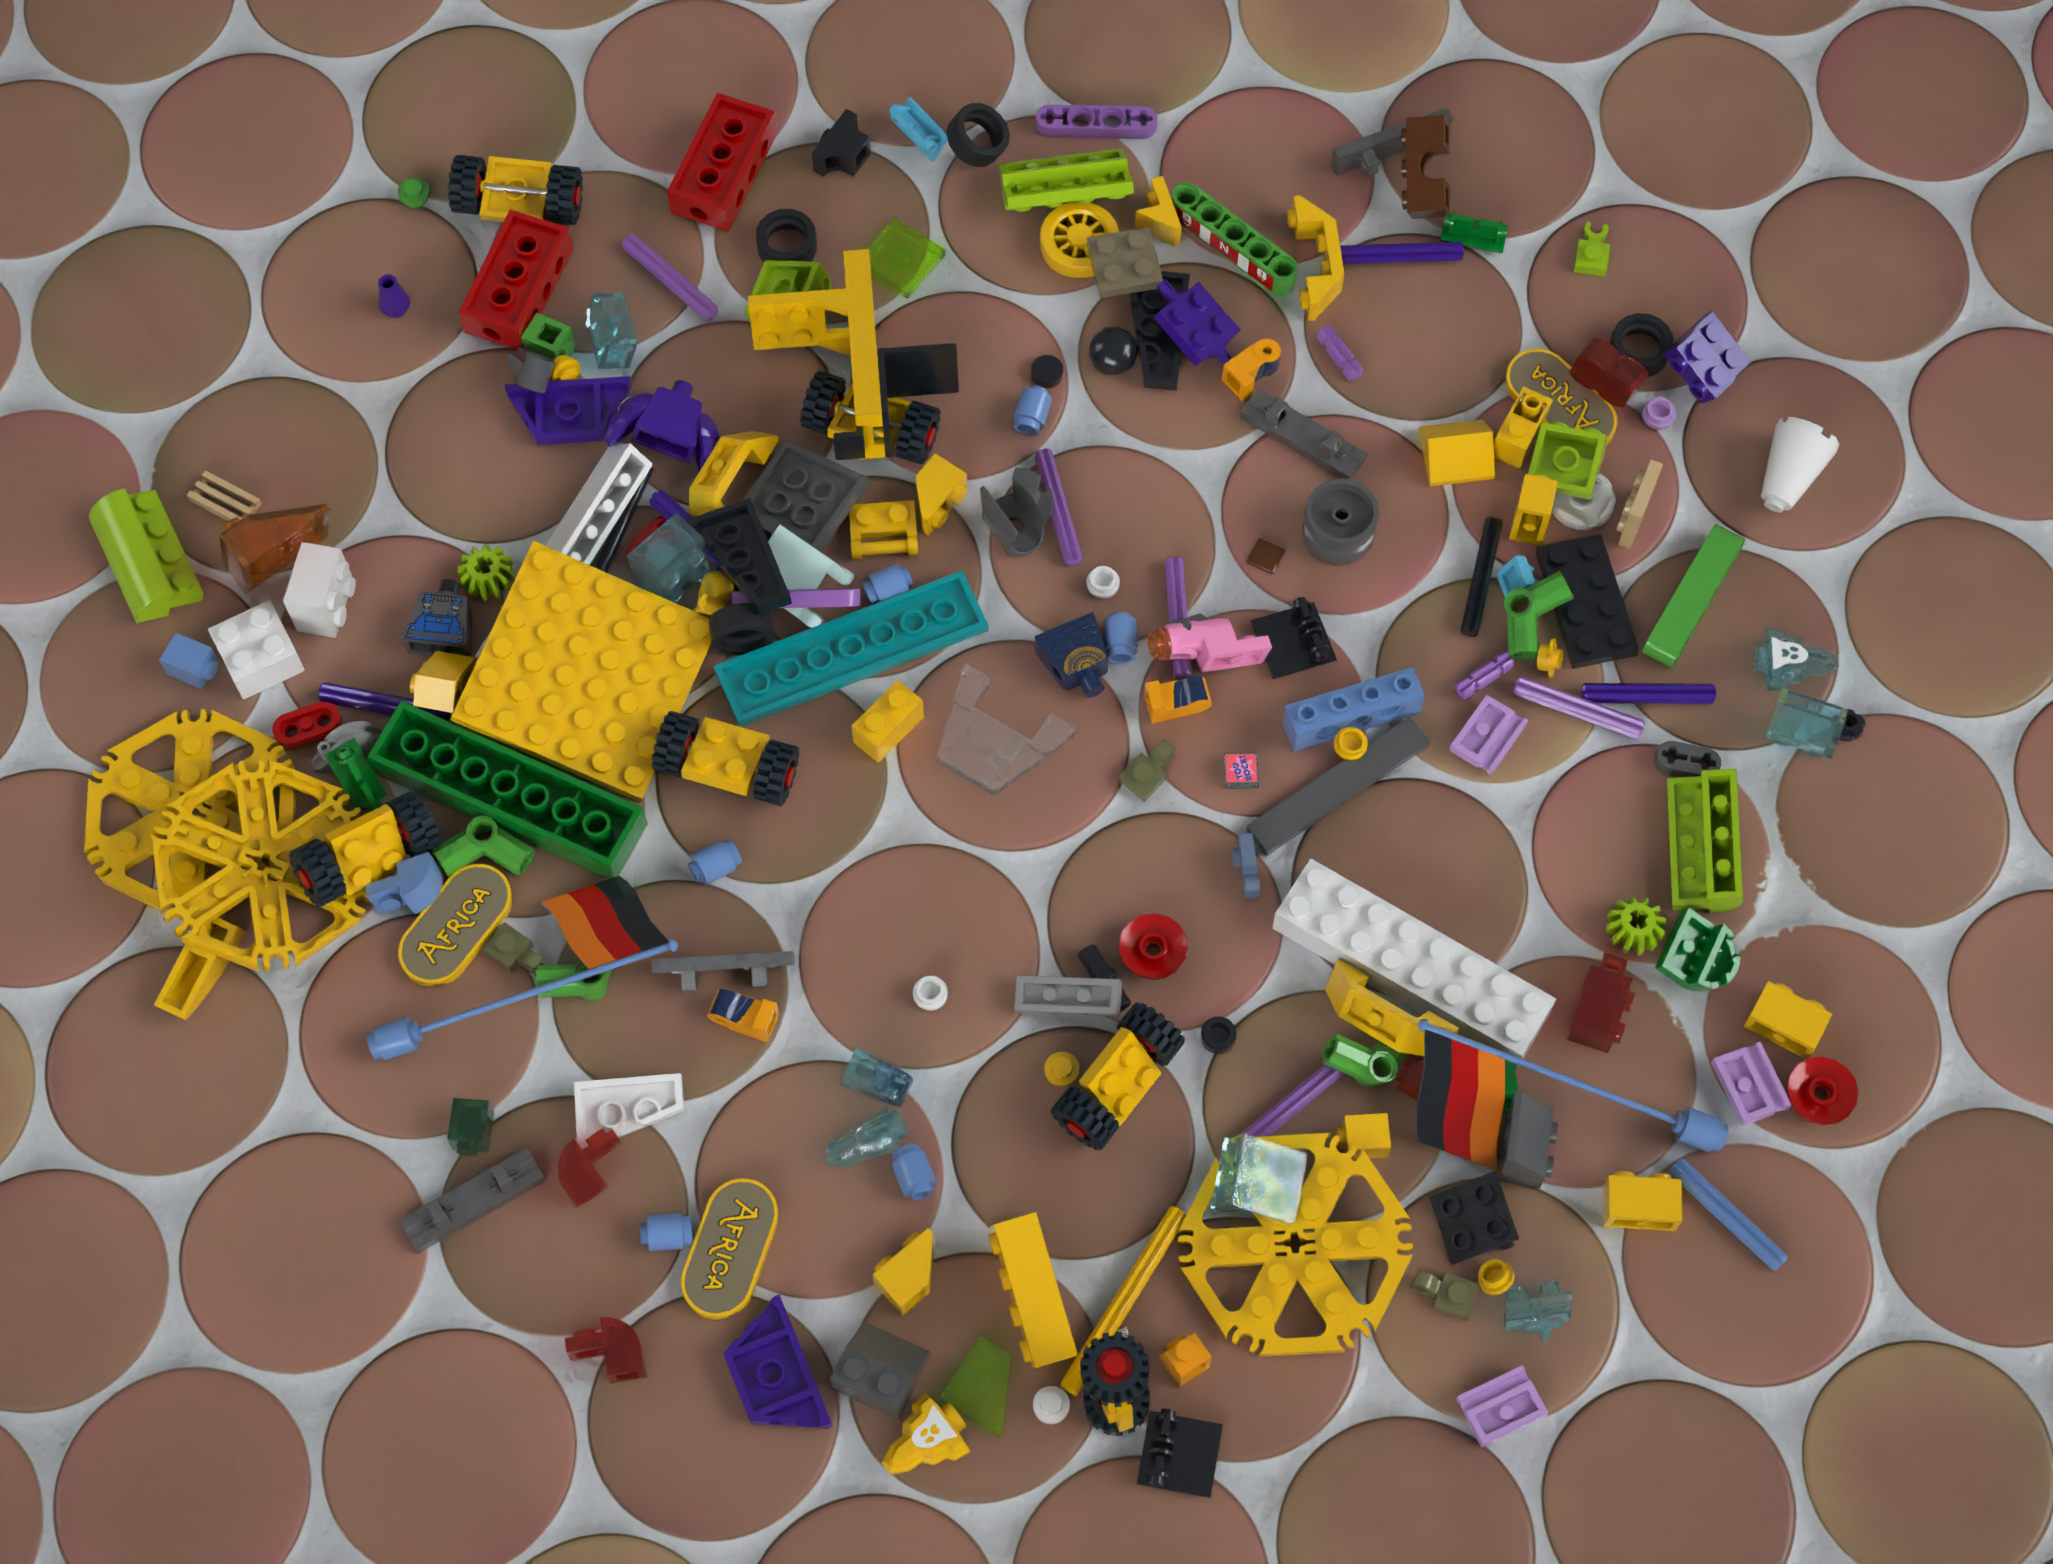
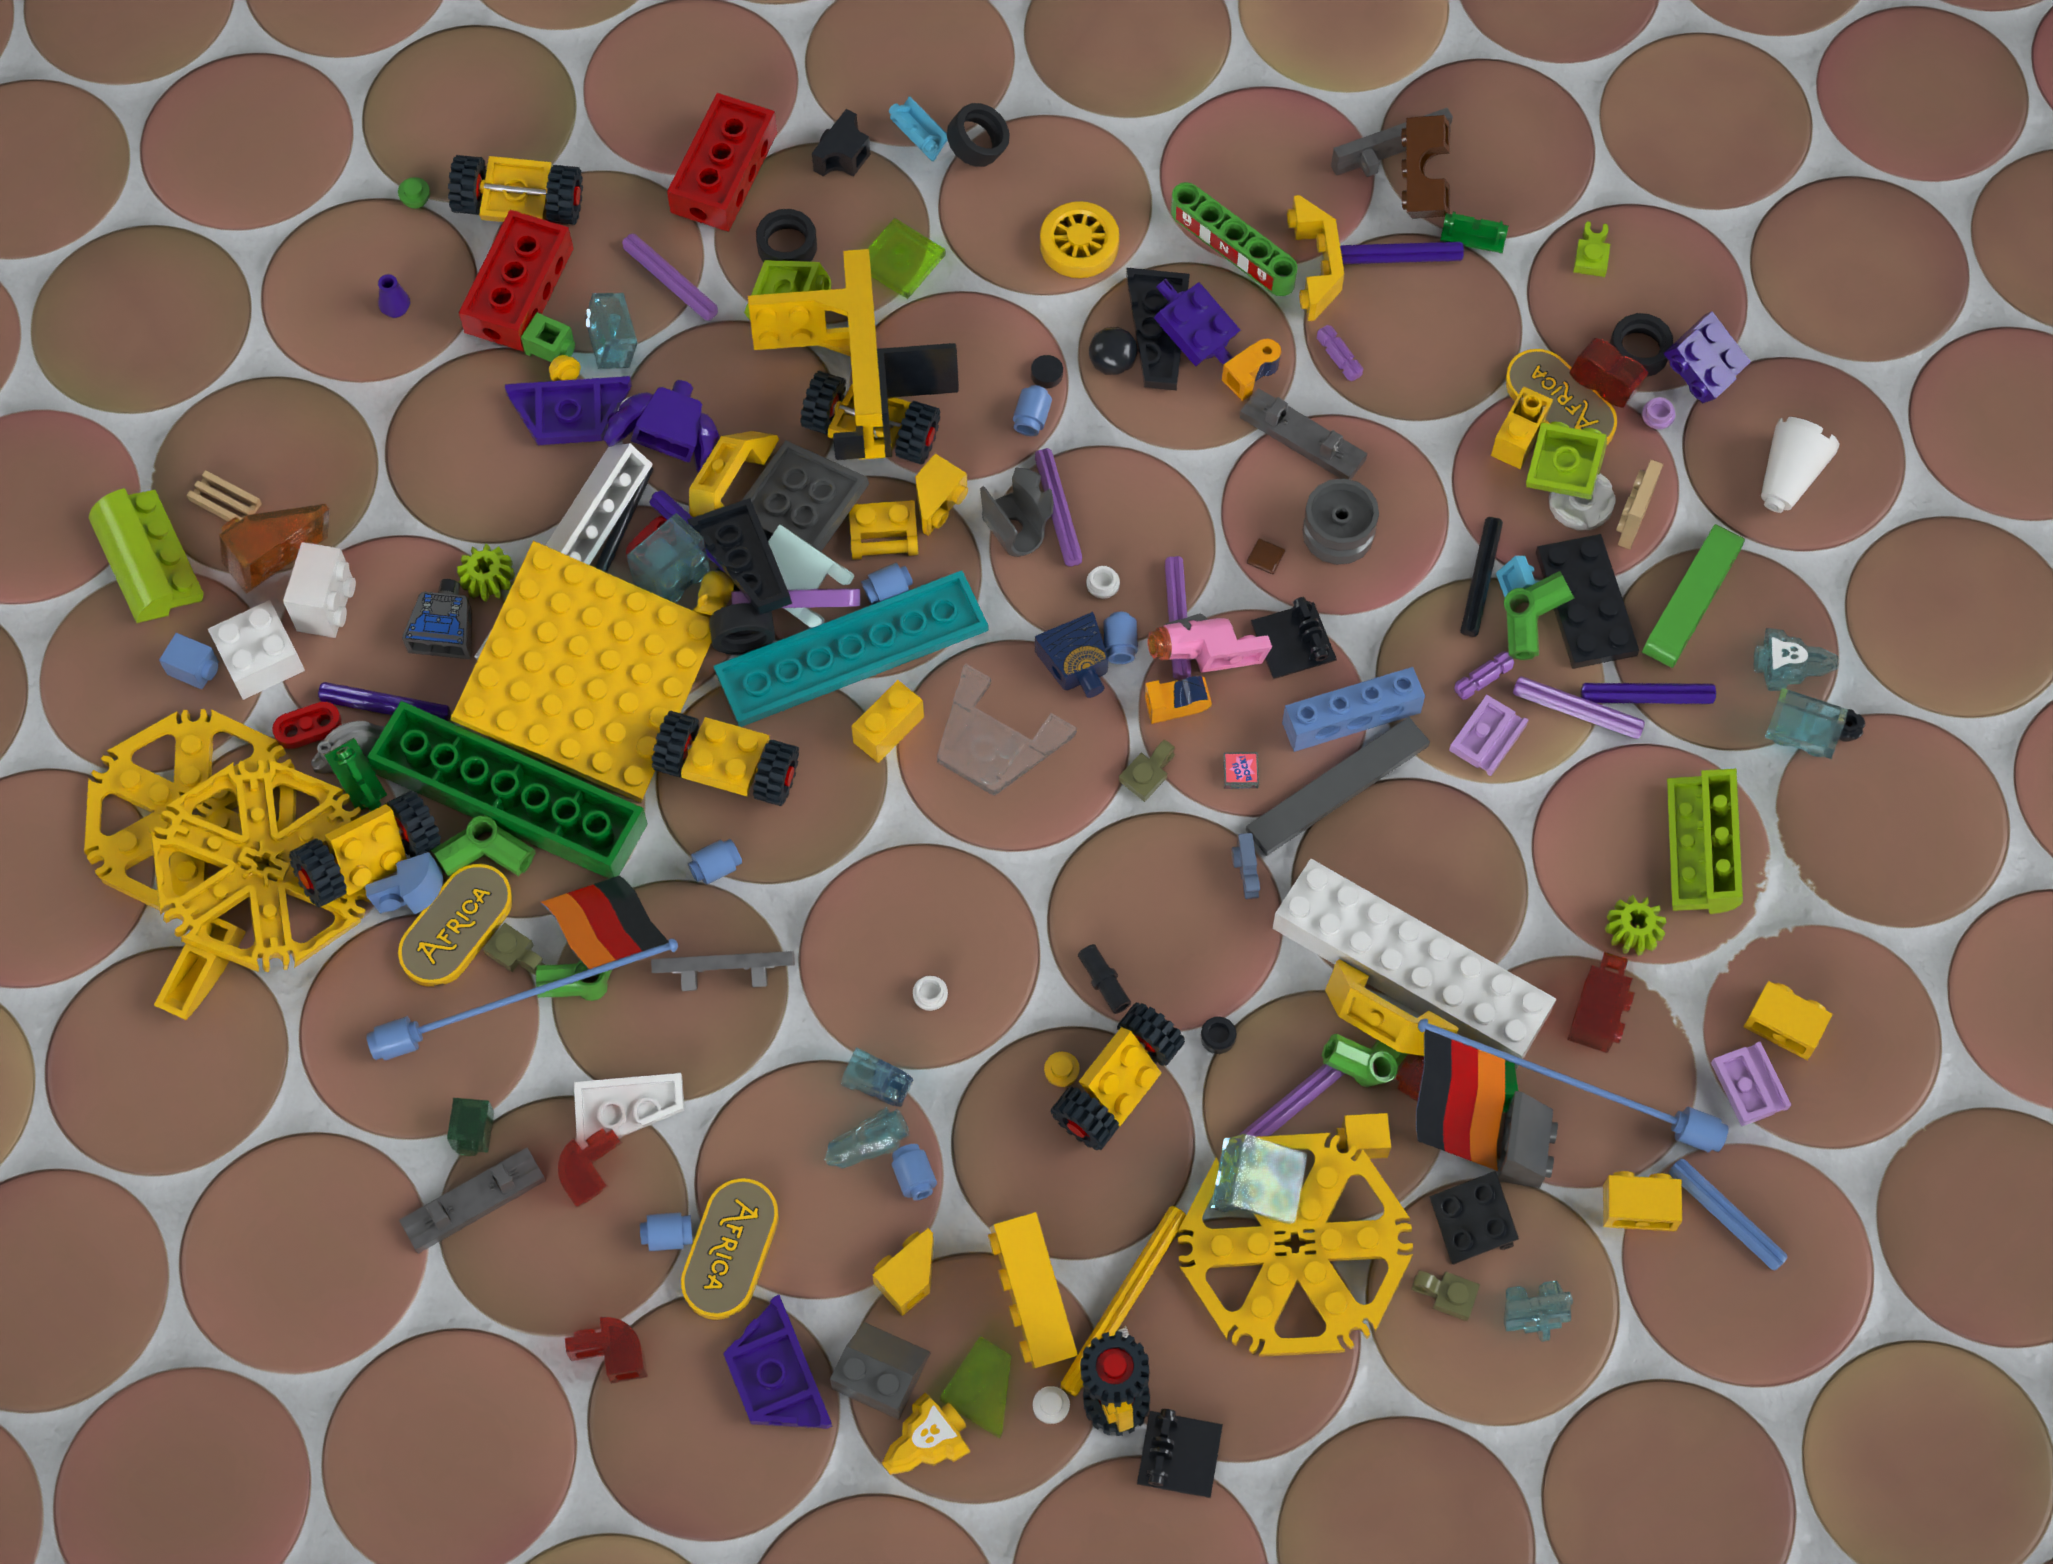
yellow brick [410,651,475,713] -> none
dark grey piece [506,347,555,393] -> none
light orange leg [707,988,779,1043] -> none
lime brick [999,148,1134,212] -> none
light grey plate [1014,975,1122,1017] -> none
medium lavender beam [1036,105,1158,139] -> none
dark tan plate [1087,227,1163,298] -> none
red dish [1118,913,1188,980] -> none
yellow slope [1135,176,1182,246] -> none
light orange brick [1159,1333,1212,1387] -> none
yellow plate [1333,727,1368,761] -> none
yellow slope [1418,419,1495,487] -> none
lavender plate [1456,1365,1548,1448] -> none
yellow plate [1478,1259,1515,1295] -> none
yellow brick [1509,474,1558,546] -> none
yellow plate [1537,638,1563,678] -> none
dark grey beam [1654,741,1721,777] -> none
green slope [1655,907,1740,991] -> none
red dish [1786,1056,1859,1126] -> none

